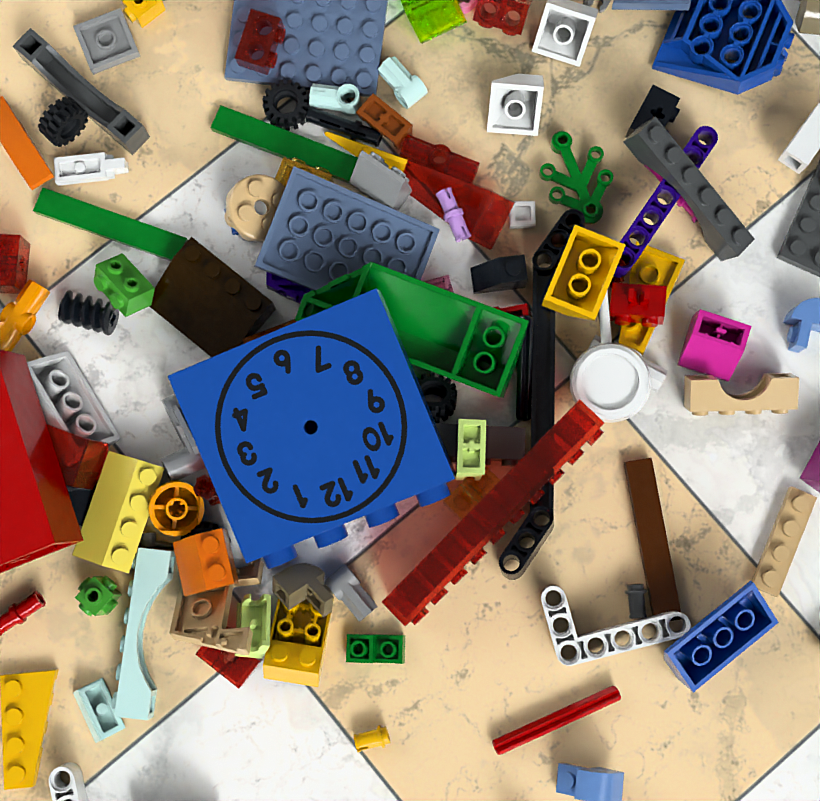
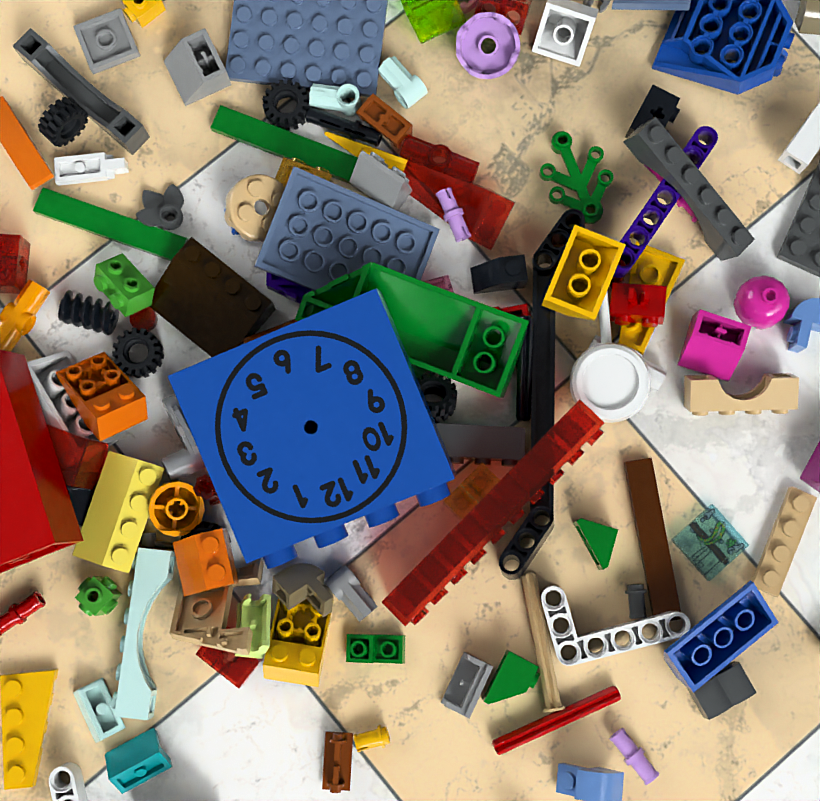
clear red brick [235,9,286,75] -> none
yellowish green hinge [456,419,486,481] -> none
white slope [487,74,544,136] -> none
white tile [509,201,536,229] -> none
none -> orange slope [56,352,148,441]
none -> teal panel [105,728,172,794]
none -> black tyre [112,328,164,378]
none -> clear red tile [129,307,158,332]
none -> dark grey plate [136,184,184,230]
none -> light grey slope [164,28,231,106]
none -> dark orange hinge [322,731,353,793]
none -> light grey hinge [441,652,493,719]
none -> lavender plate [456,12,521,79]
none -> green slope [482,650,540,704]
none -> tan axle [521,572,565,712]
none -> green slope [573,518,618,570]
none -> lavender pin [609,728,660,785]
none -> clear light blue tile [671,504,749,581]
none -> dark grey brick [687,661,757,720]
none -> dark pink cylinder [734,275,790,330]

